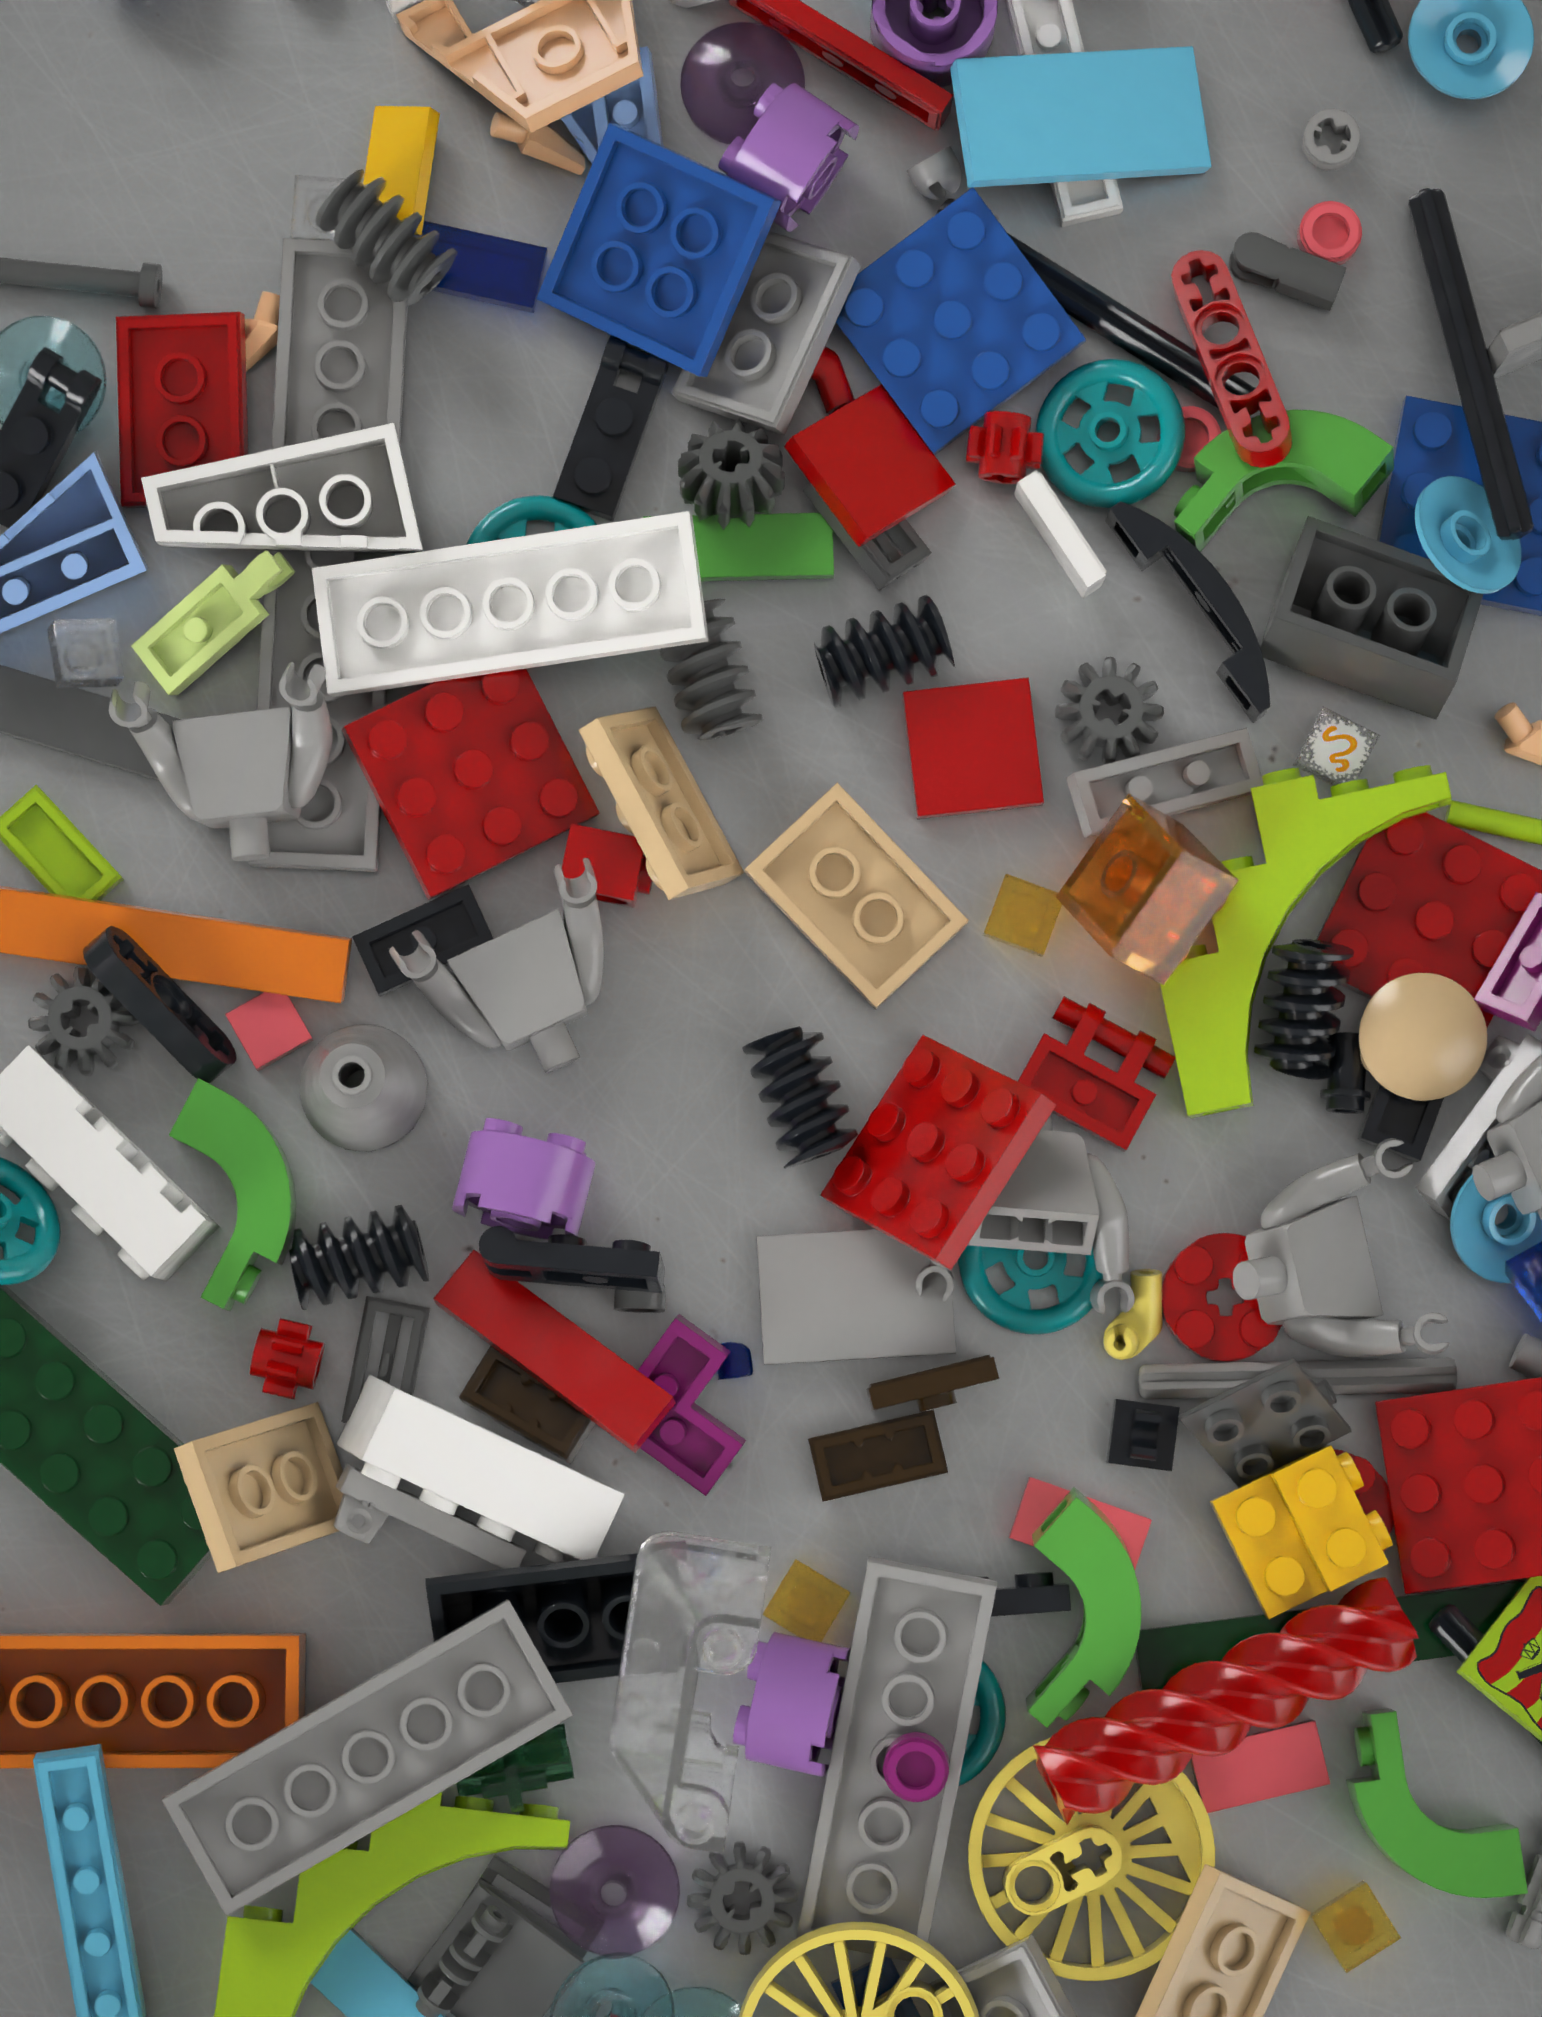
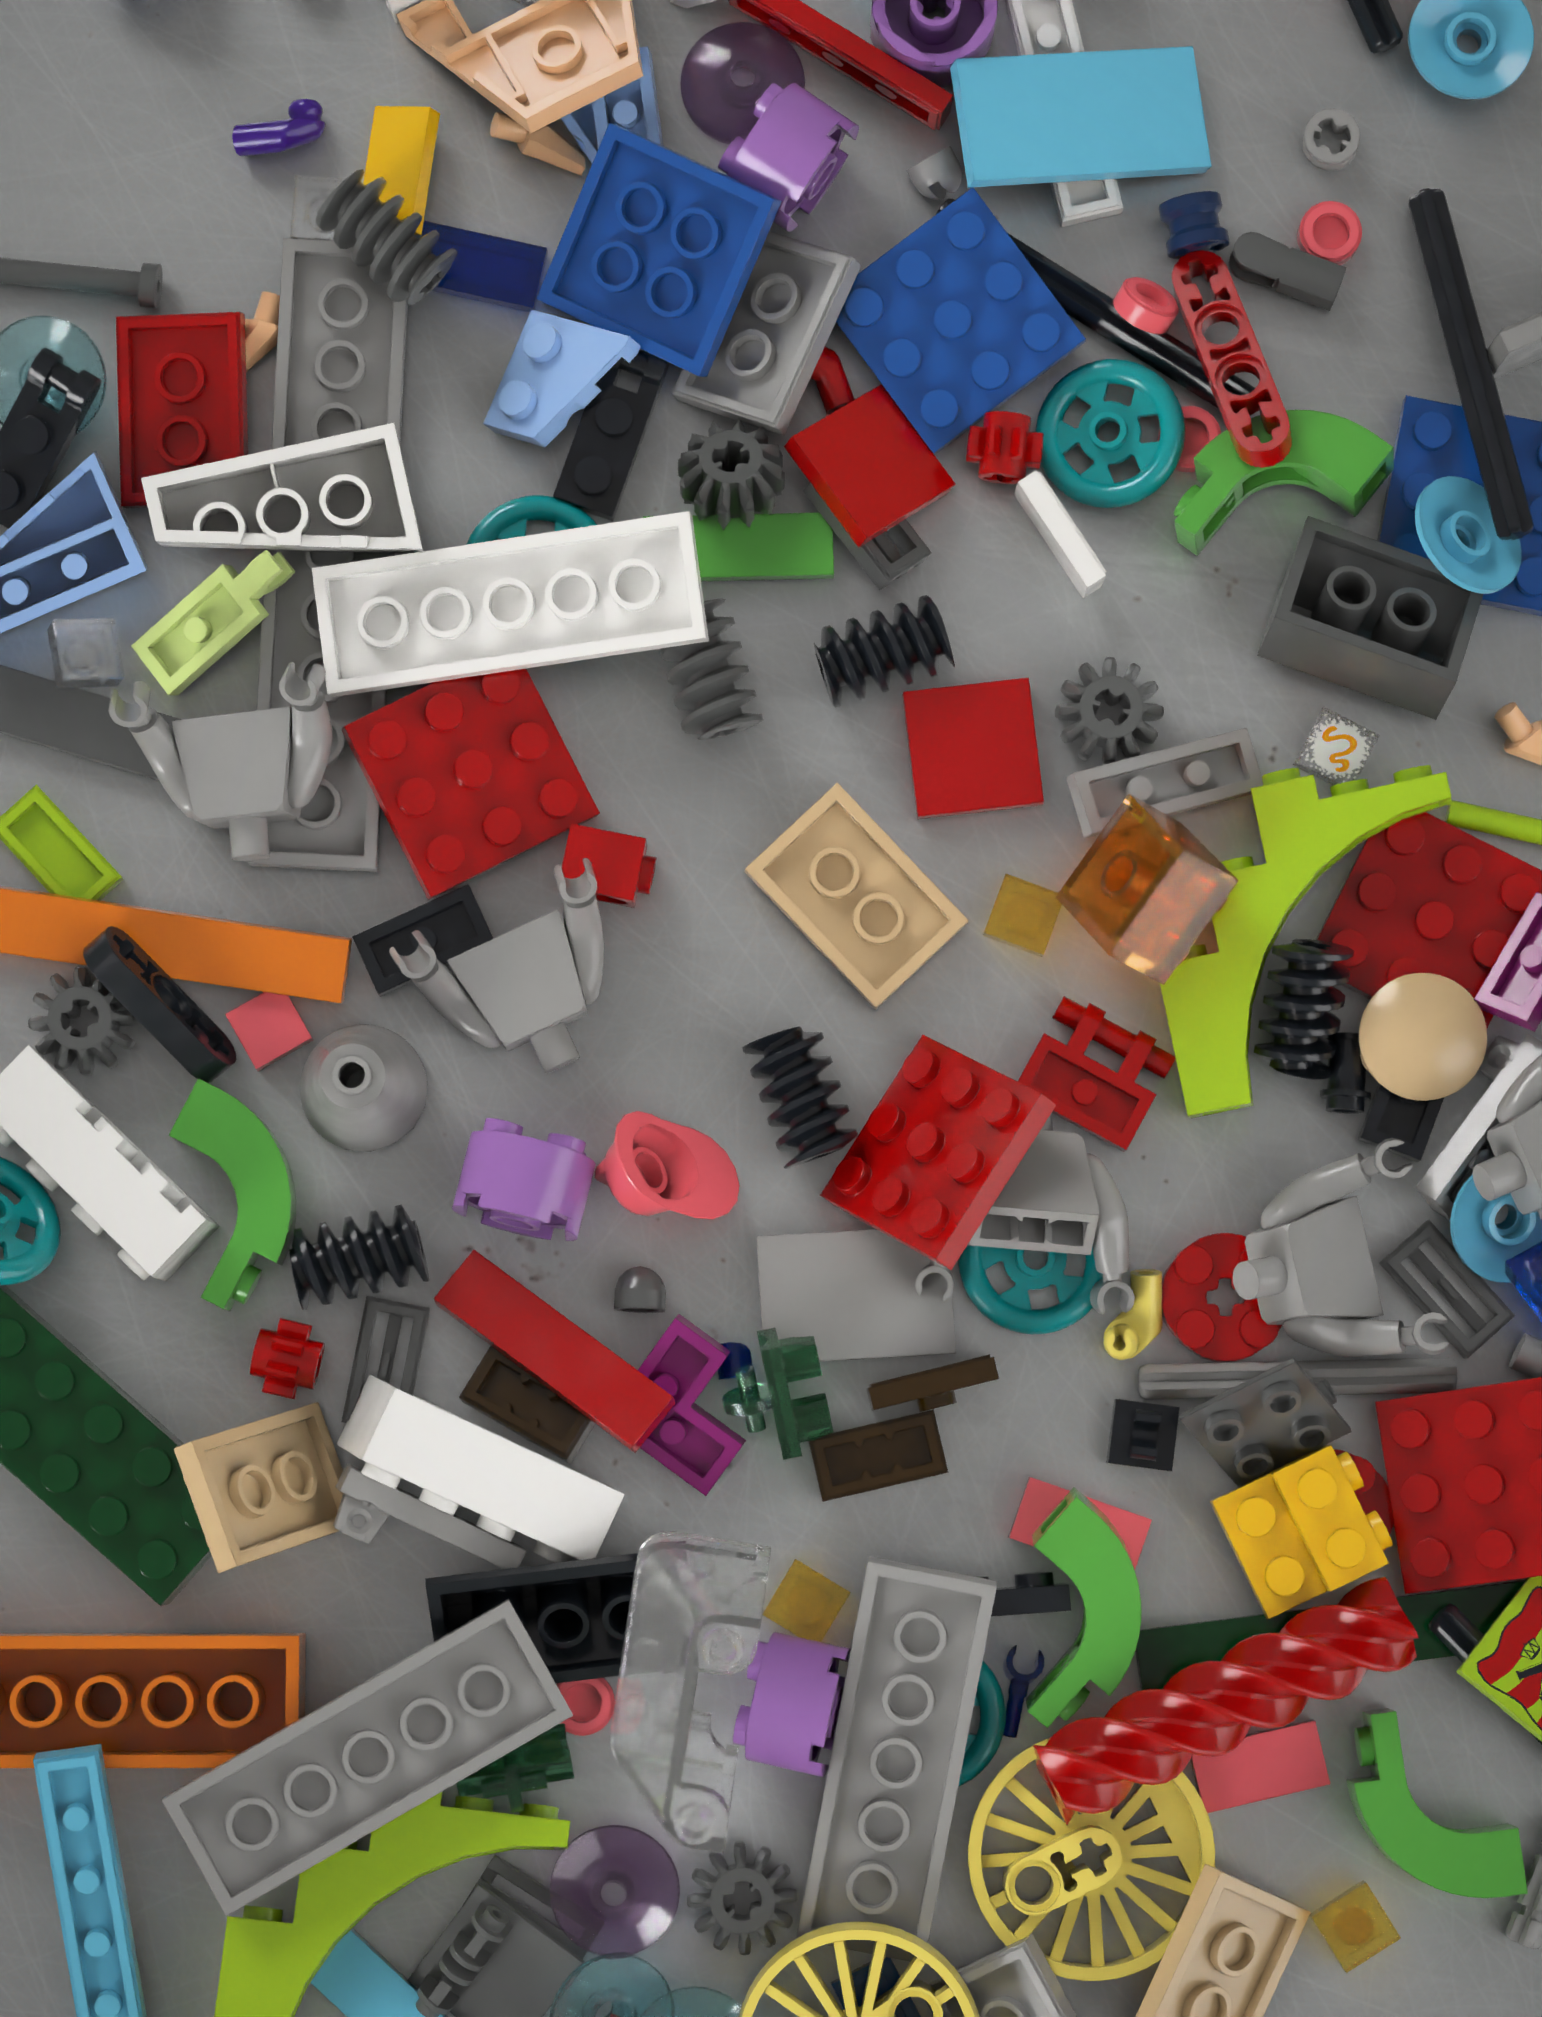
black plate [479,1226,665,1293] -> none
tan plate [578,706,744,900] -> none
magenta tile [883,1732,949,1802] -> none
black slope [1105,501,1270,723] -> none
none -> dark purple arm [232,99,326,156]
none -> light blue wing [483,309,641,447]
none -> coral tile [556,1678,615,1736]
none -> coral piece [594,1111,740,1220]
none -> clear green hips [722,1328,833,1460]
none -> clear blue hand [1003,1645,1044,1738]
none -> coral tile [1113,277,1179,334]
none -> dark blue wheel [1158,191,1230,259]
none -> dark grey tile [1379,1220,1515,1359]

